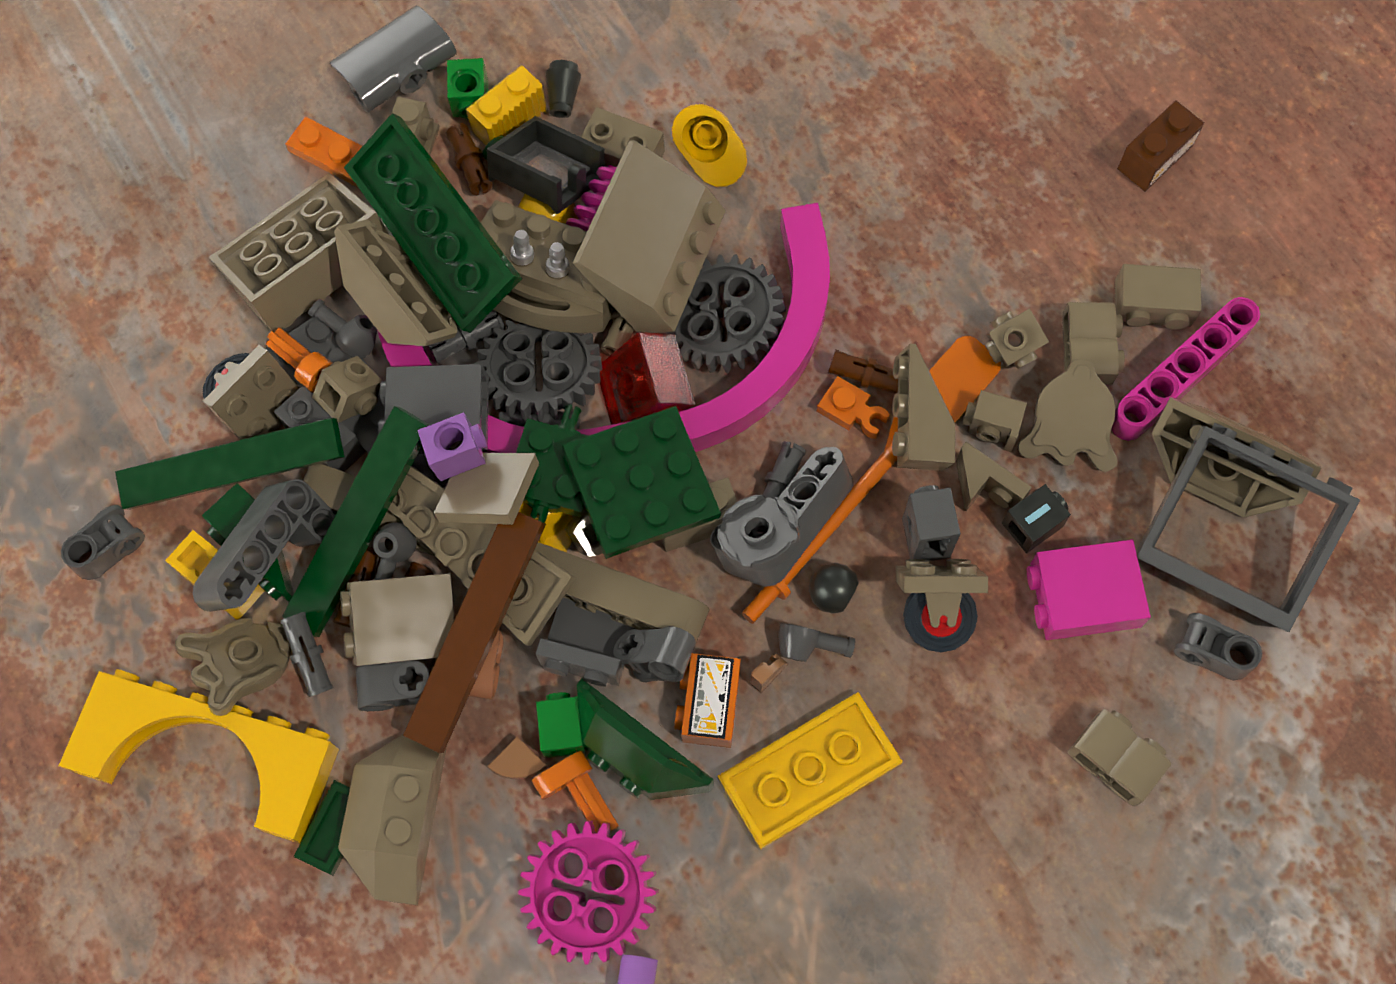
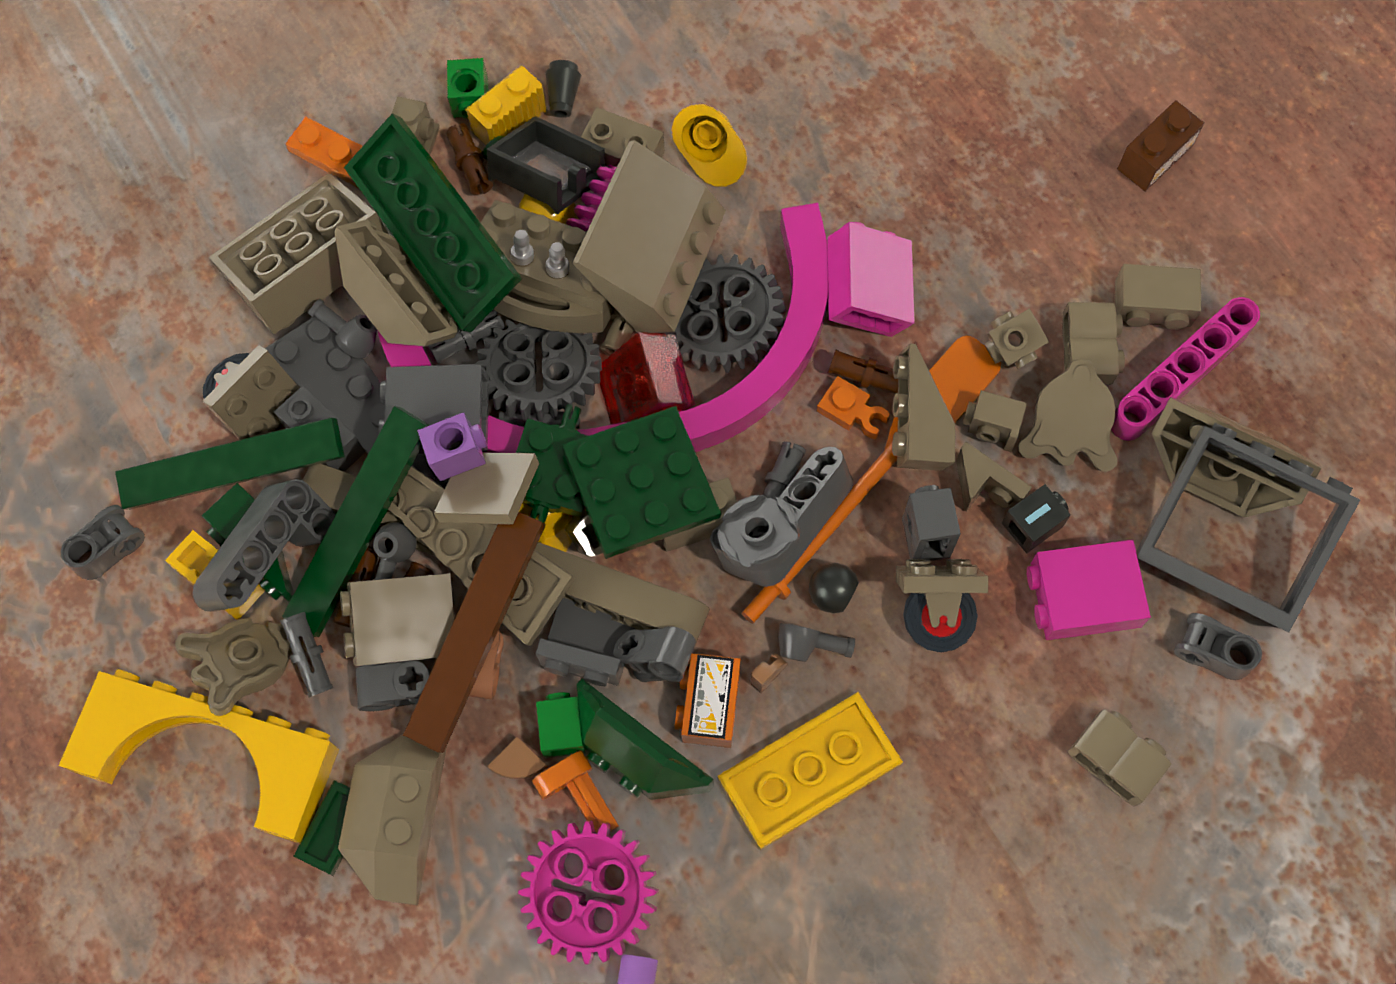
orange piece [265,327,333,393] -> none
dark tan brick [312,356,383,423] -> none
dark grey panel [330,6,457,113] -> none
none -> brick [828,222,915,337]

